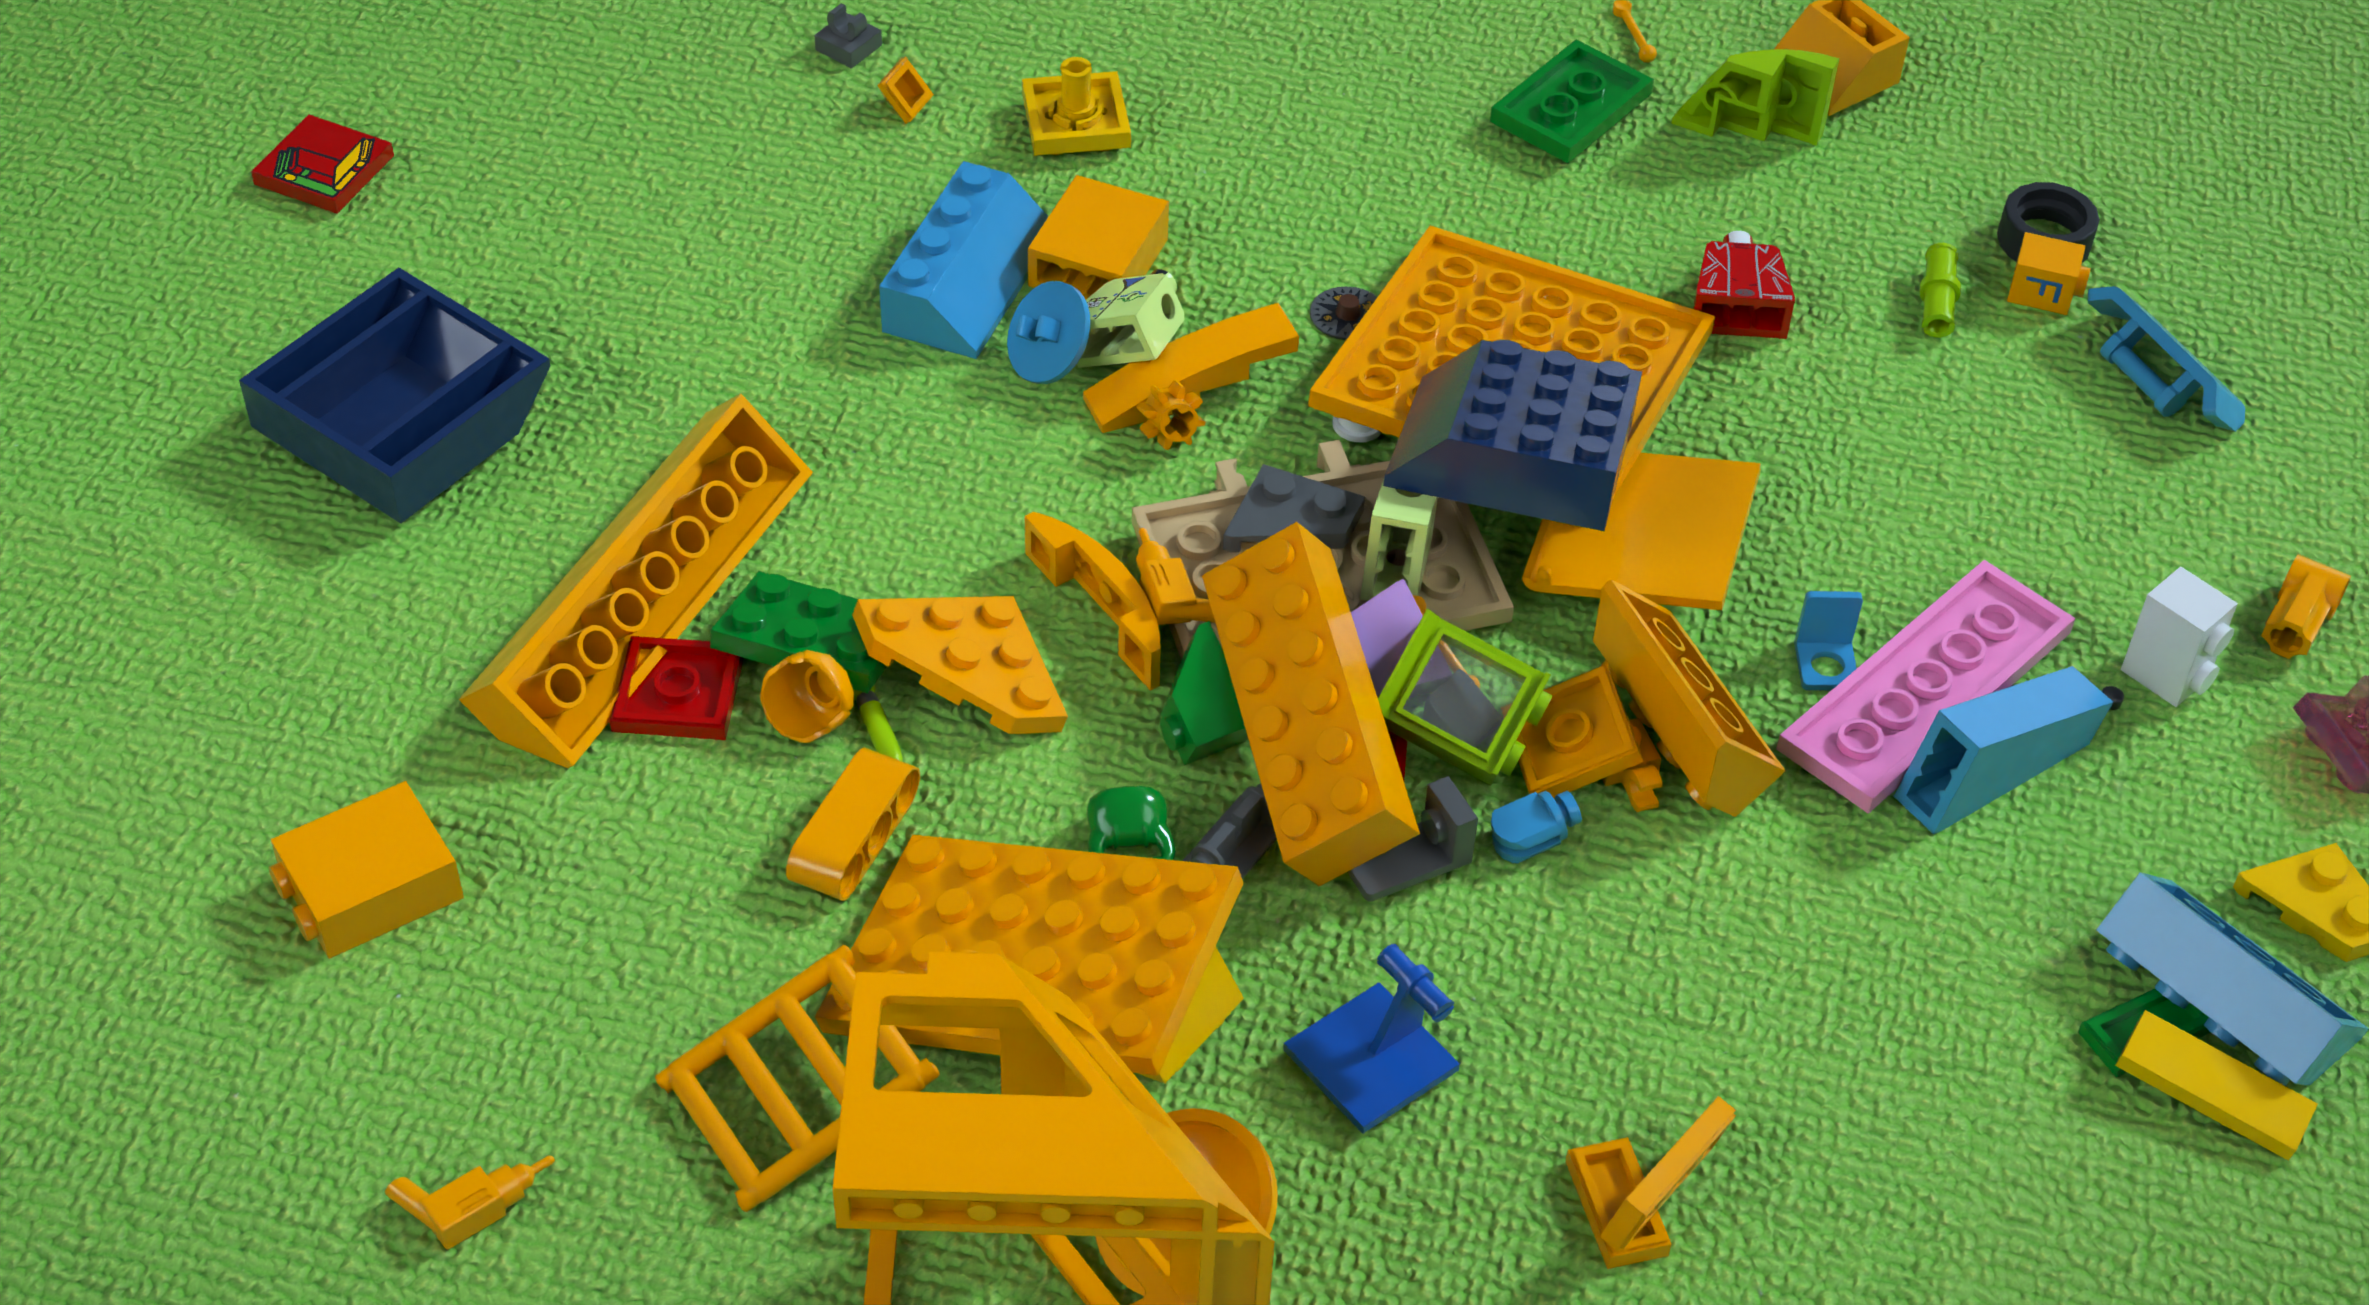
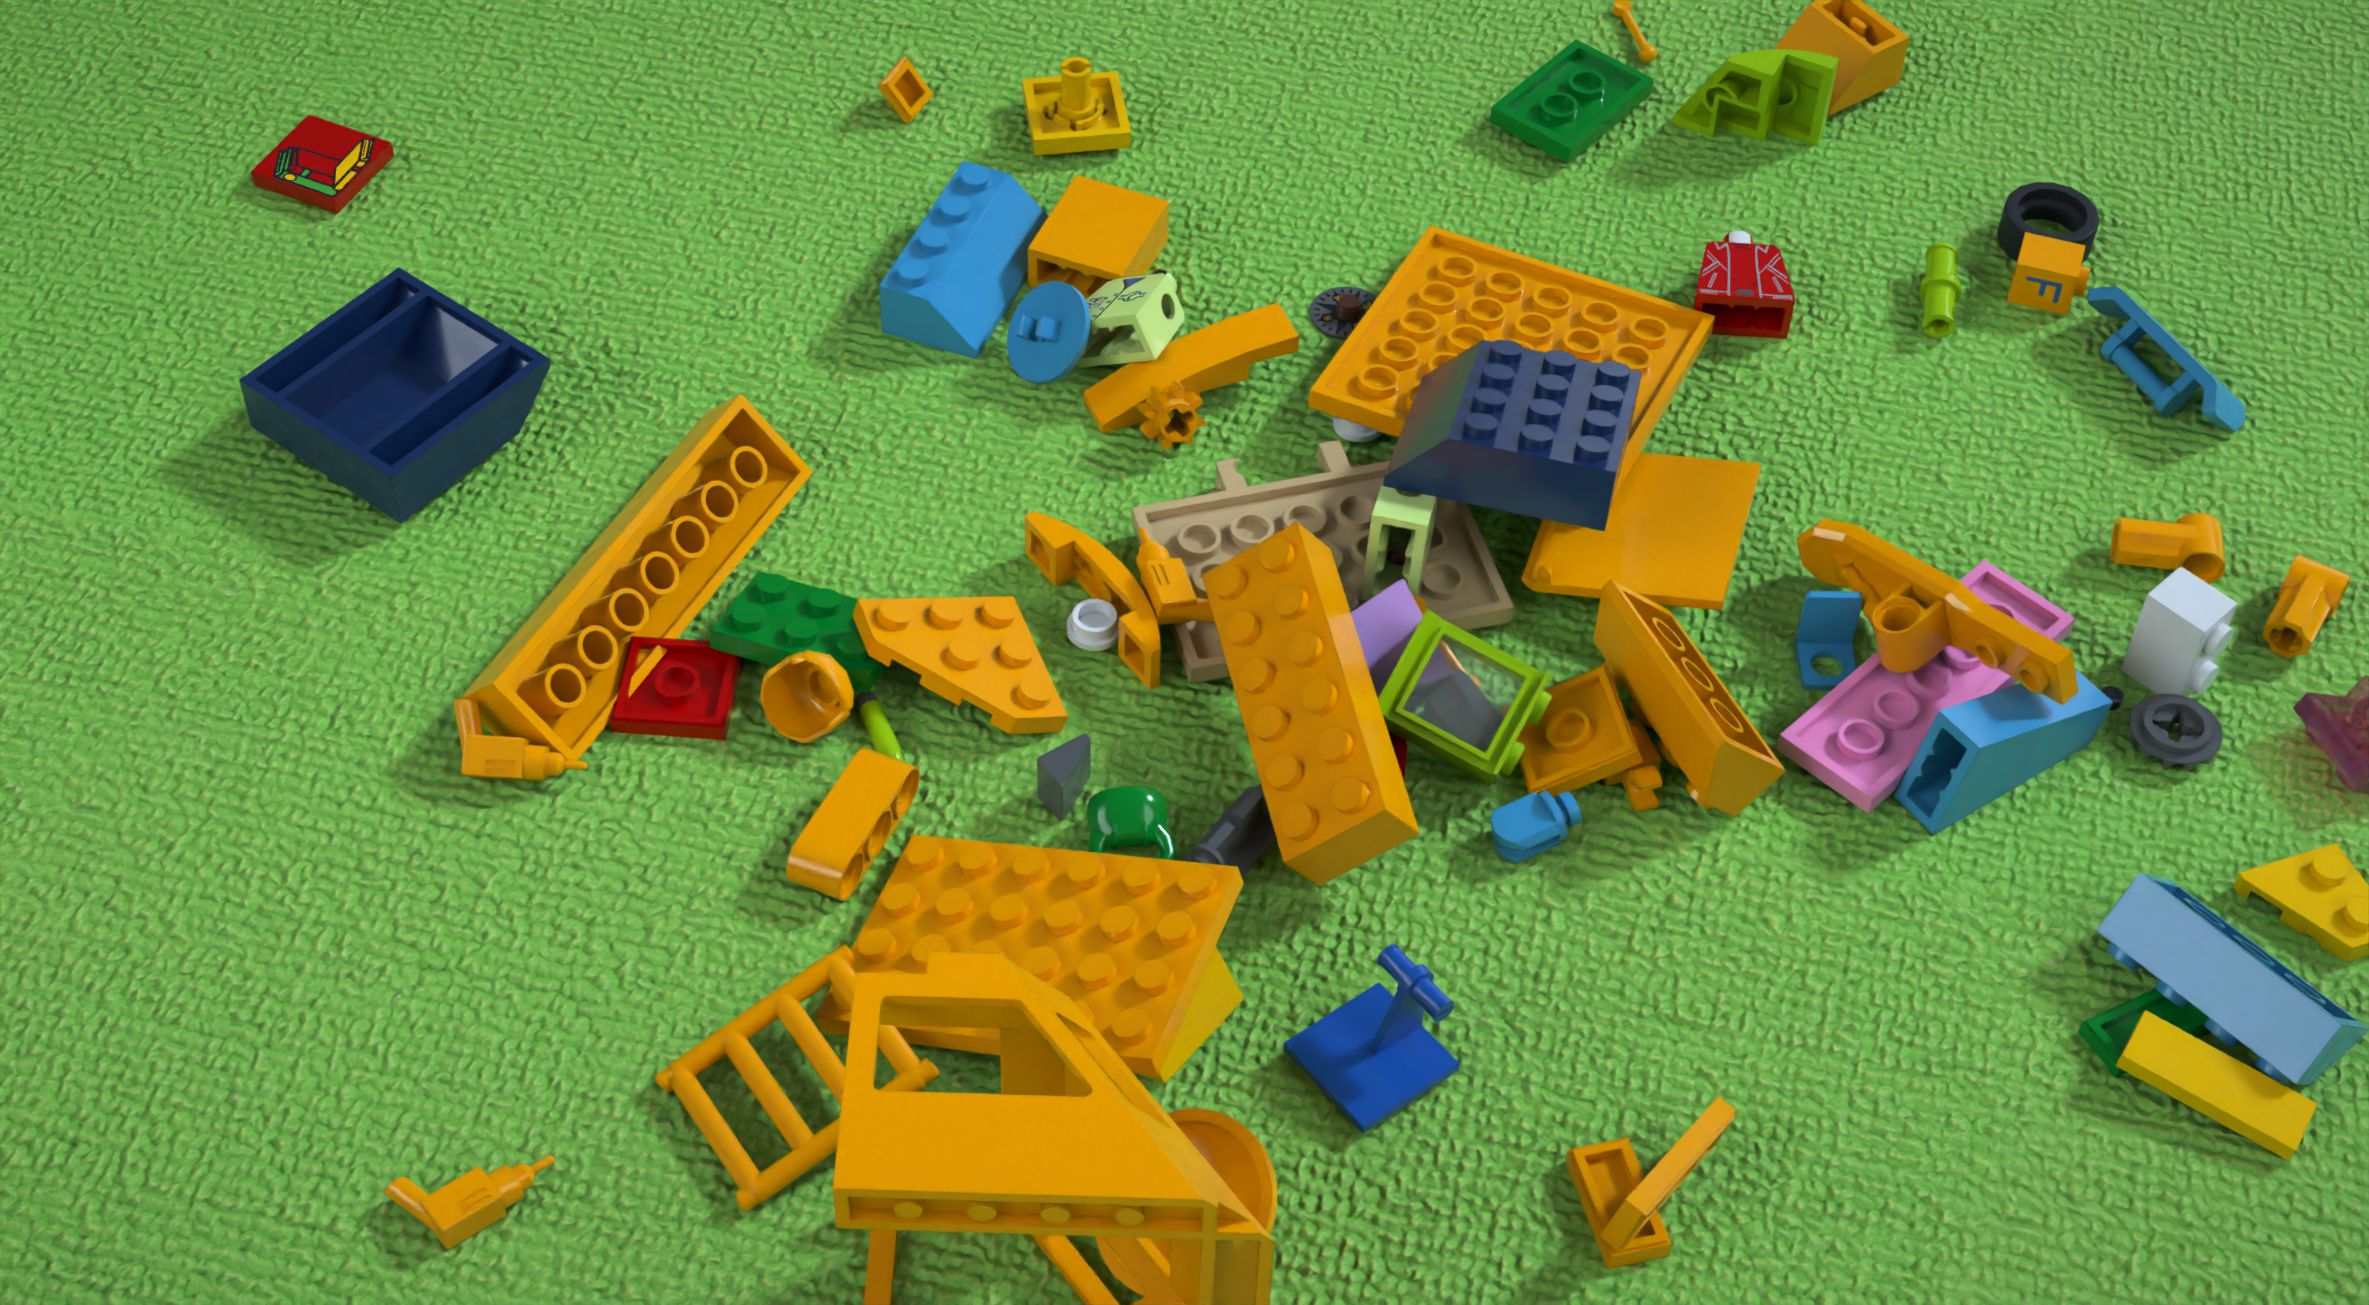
light orange brick [268,781,464,959] -> none
dark grey tile [814,3,882,68] -> none
green slope [1160,621,1248,766] -> none
dark grey wing [1223,464,1365,552] -> none
dark grey bracket [1347,776,1478,902] -> none
none -> light orange piece [453,699,588,781]
none -> dark grey slope [1037,733,1091,821]
none -> white plate [1067,599,1120,651]
none -> light orange piece [1796,518,2079,705]
none -> light orange piece [2110,513,2225,584]
none -> dark grey gear [2127,694,2223,772]

